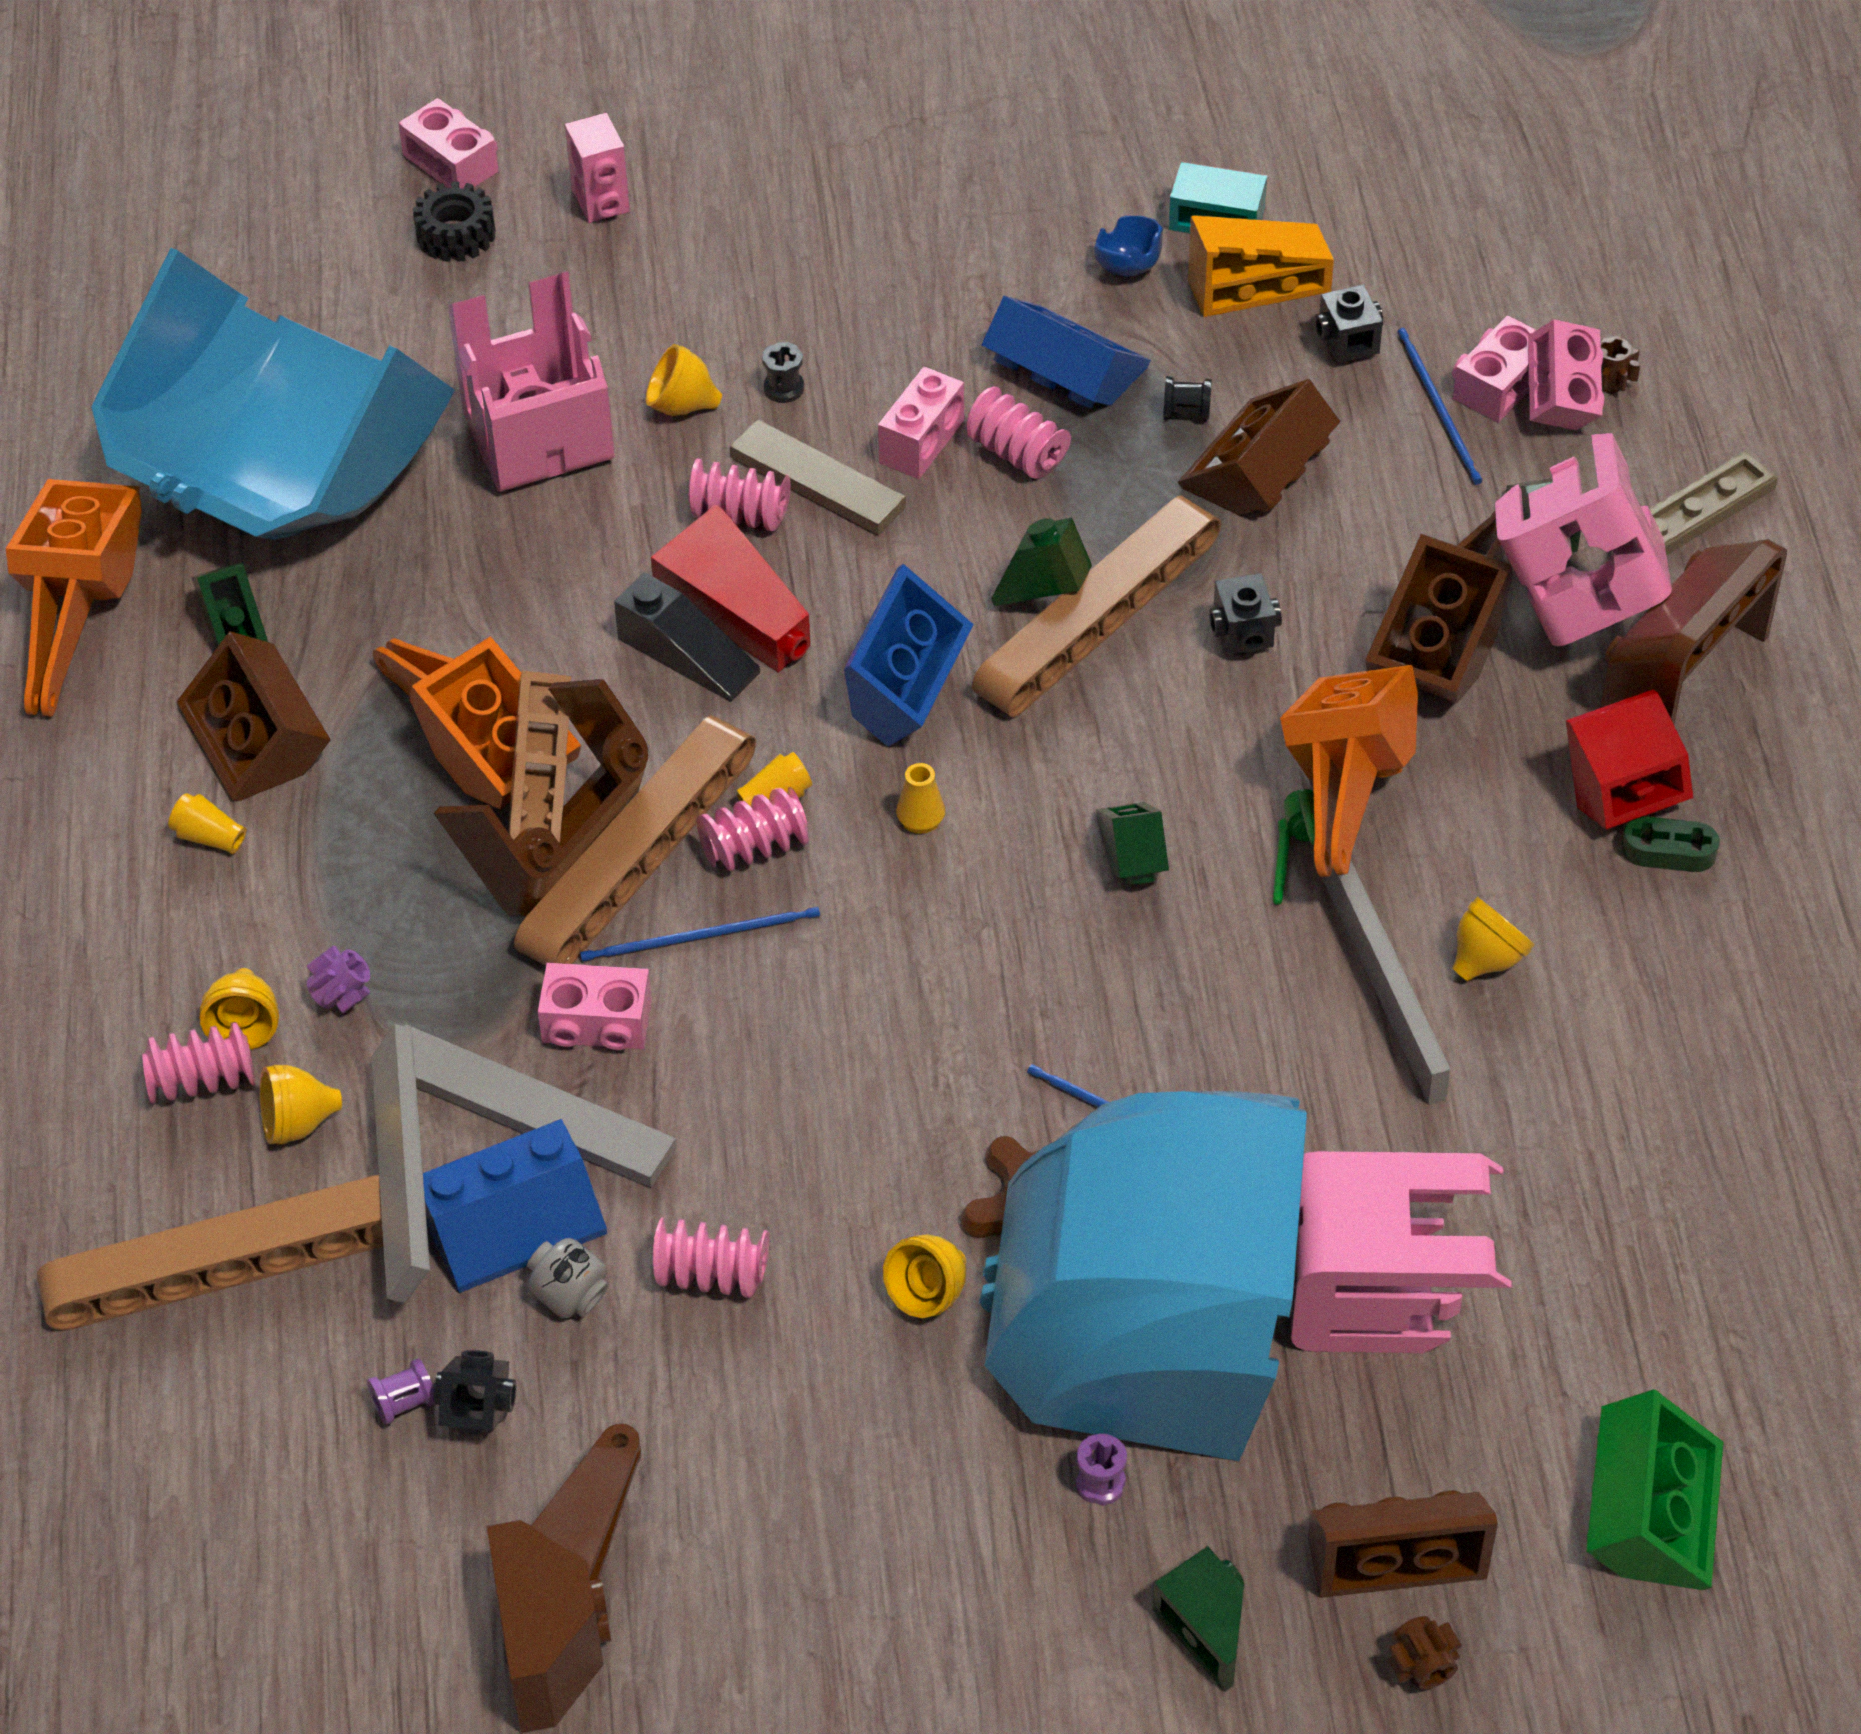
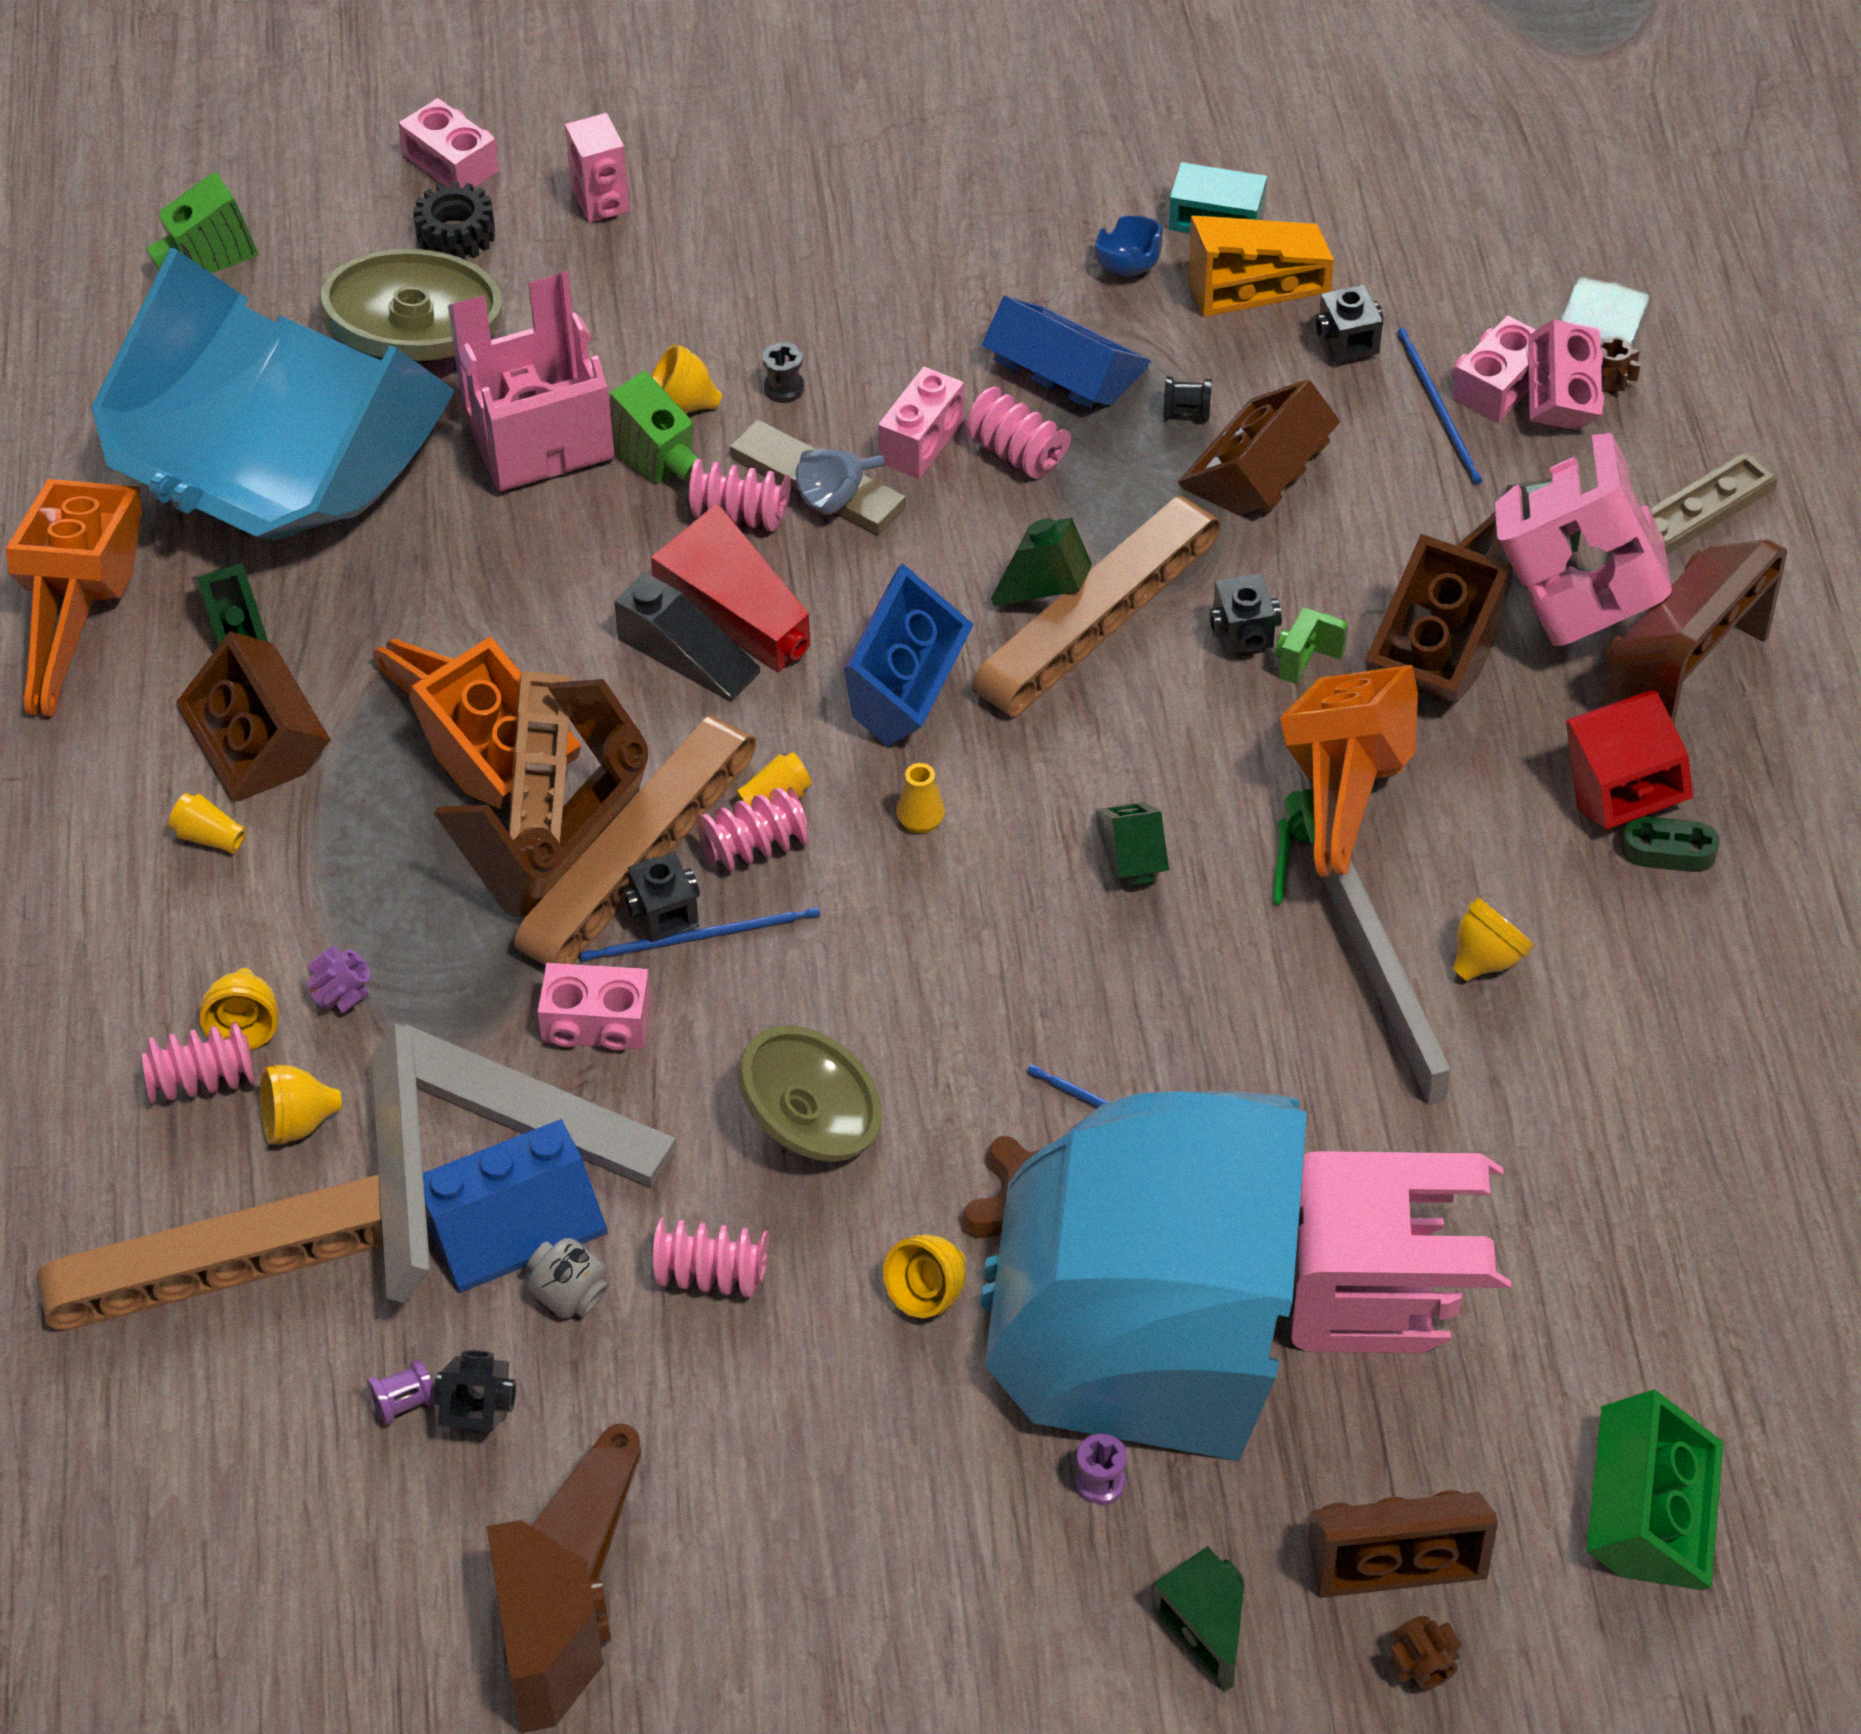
none -> bright green torso [145,172,259,273]
none -> olive dish [321,249,502,361]
none -> bright green torso [609,370,704,483]
none -> black brick [623,852,700,943]
none -> olive dish [737,1025,882,1162]
none -> sand blue piece [795,449,885,515]
none -> bright green bracket [1275,607,1348,684]
none -> clear light blue piece [1561,277,1651,346]

